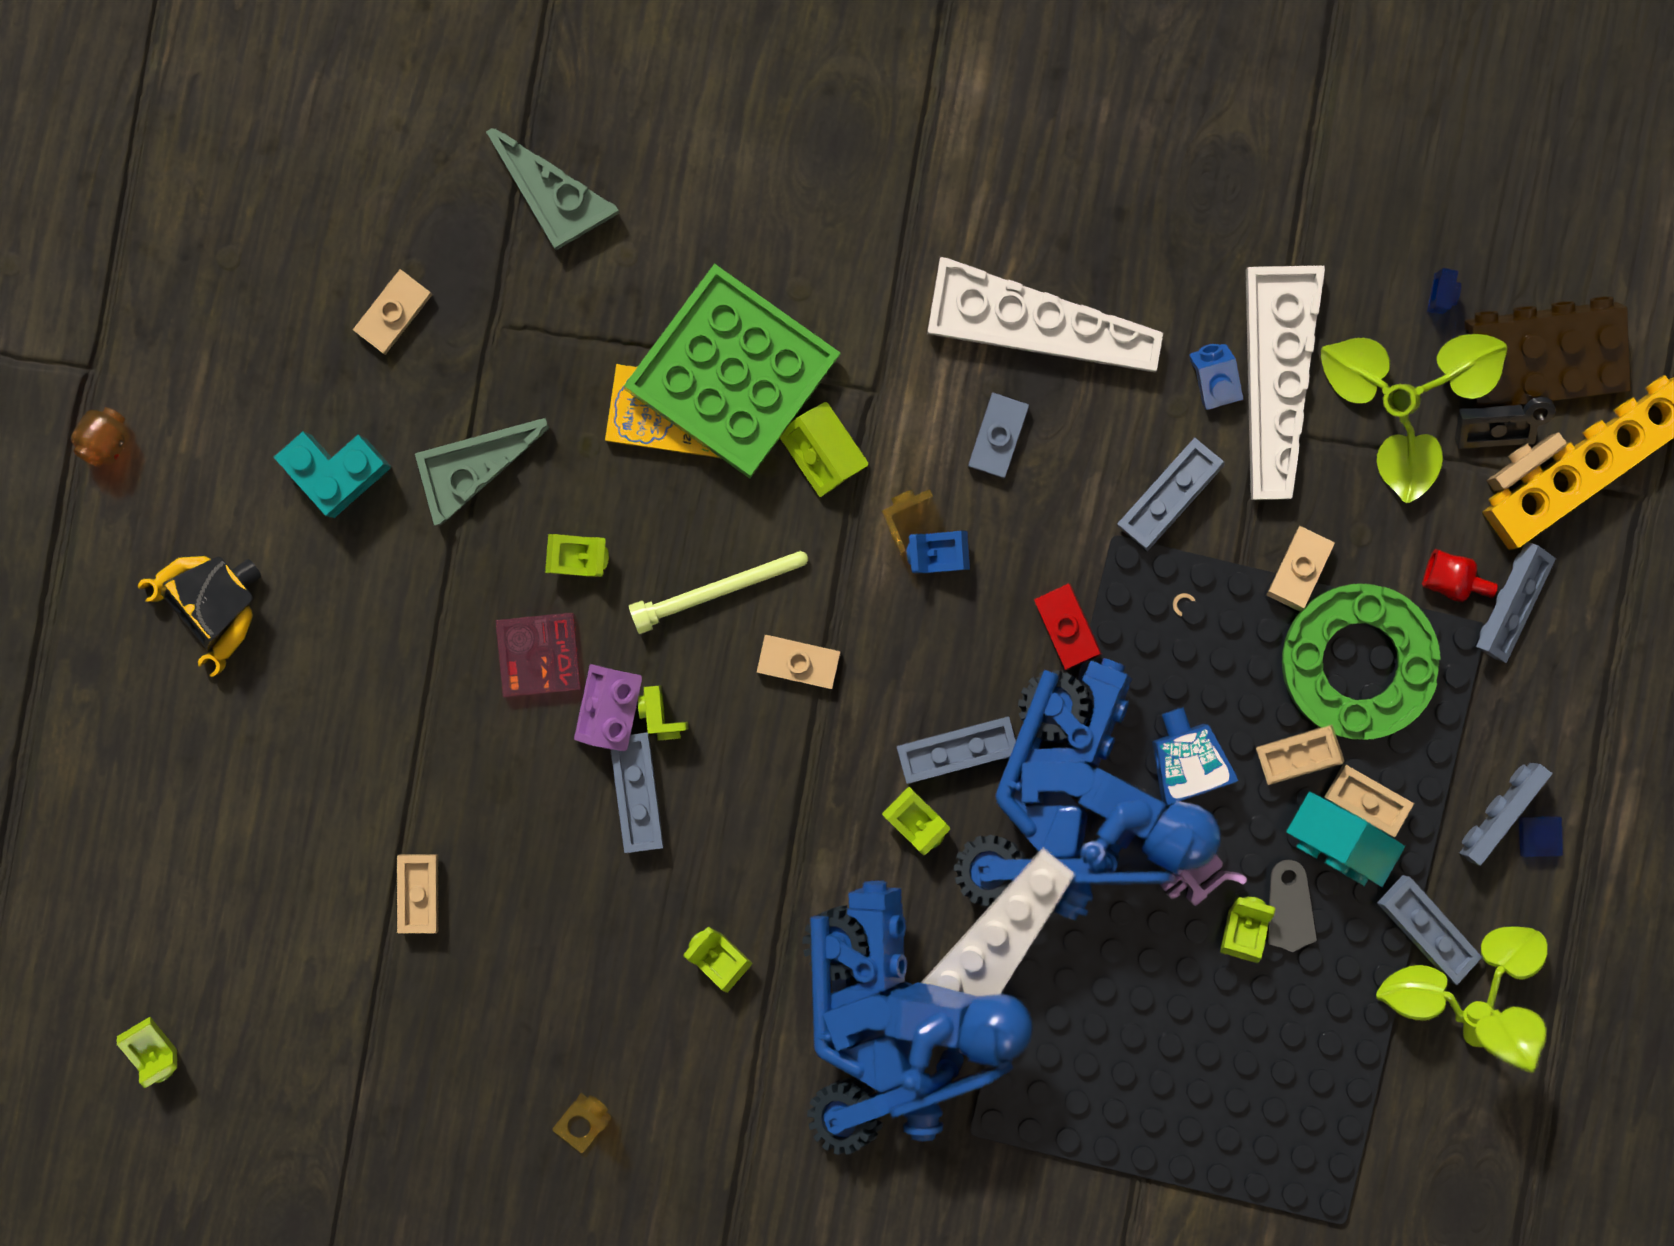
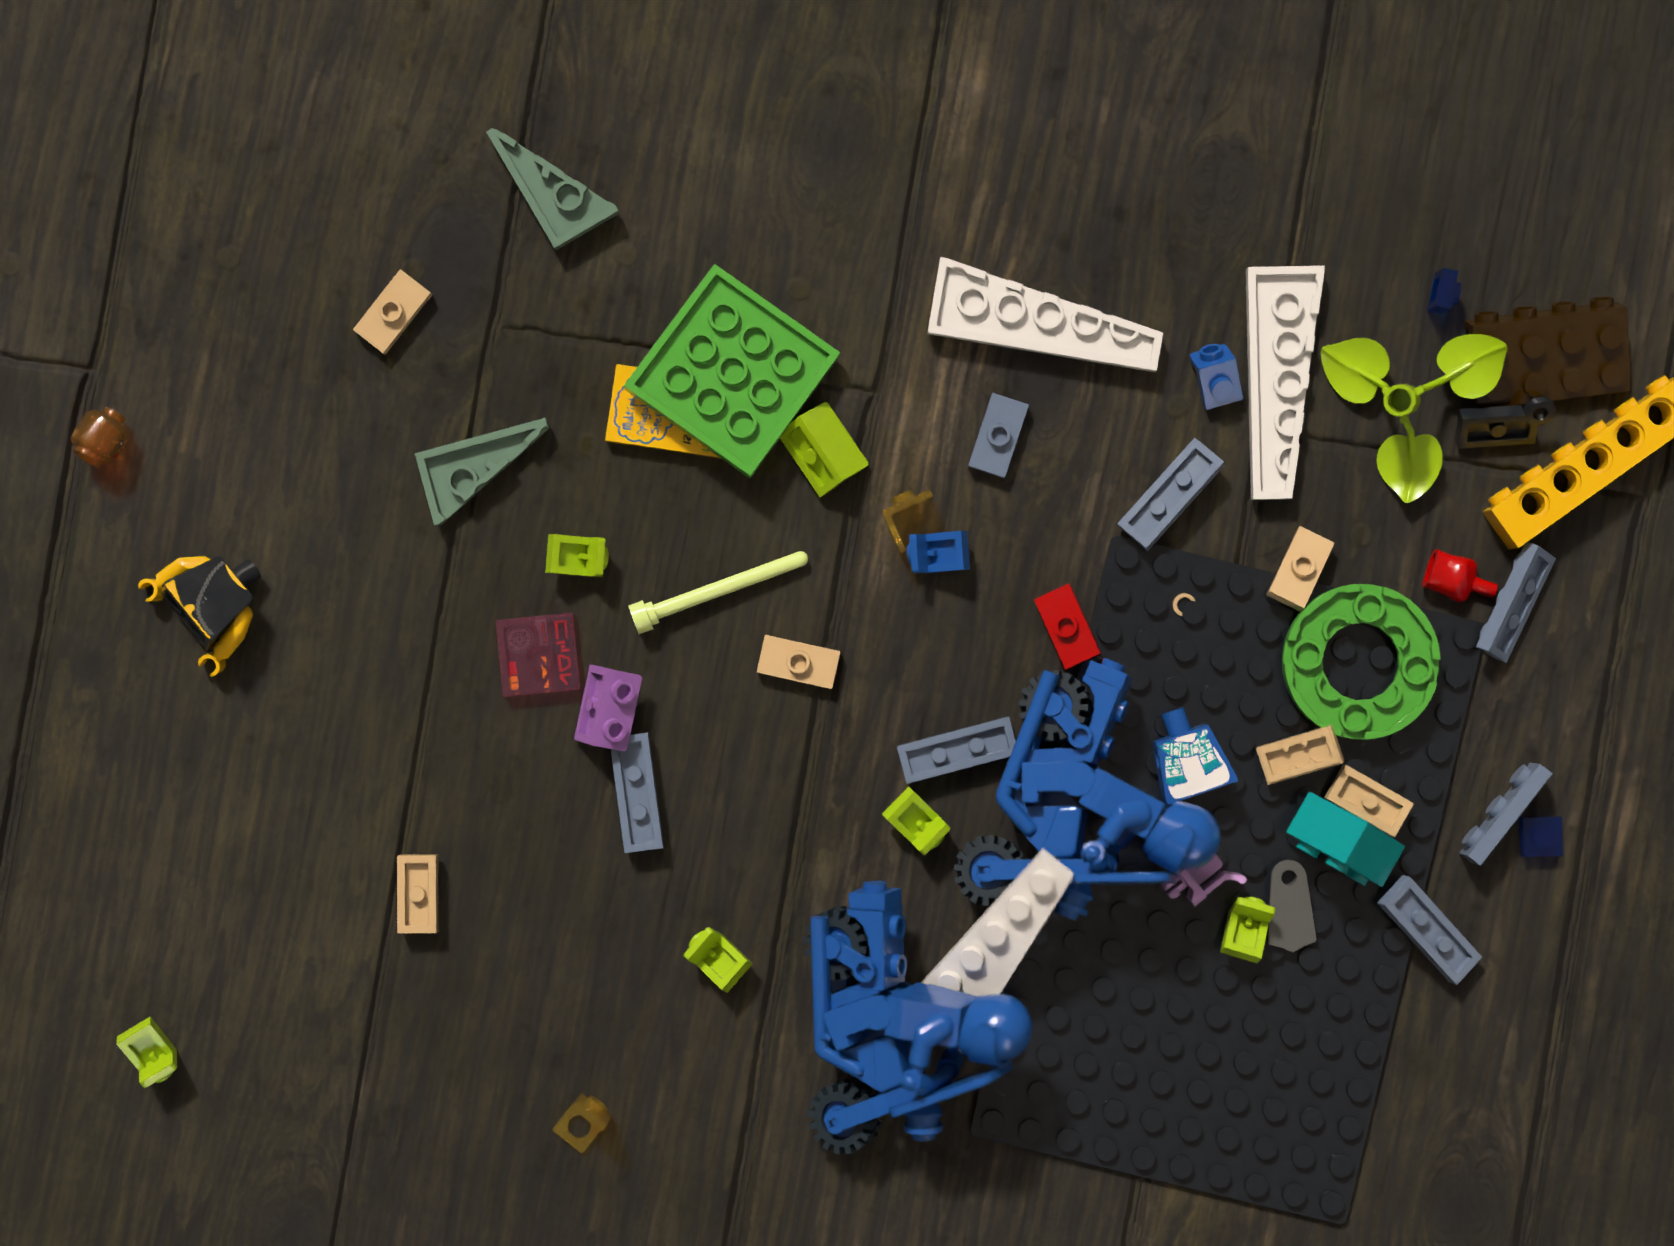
teal brick [274,432,391,518] -> none
lime bracket [638,685,689,740] -> none
lime plant [1376,927,1547,1072] -> none
tan plate [1486,432,1567,492] -> none

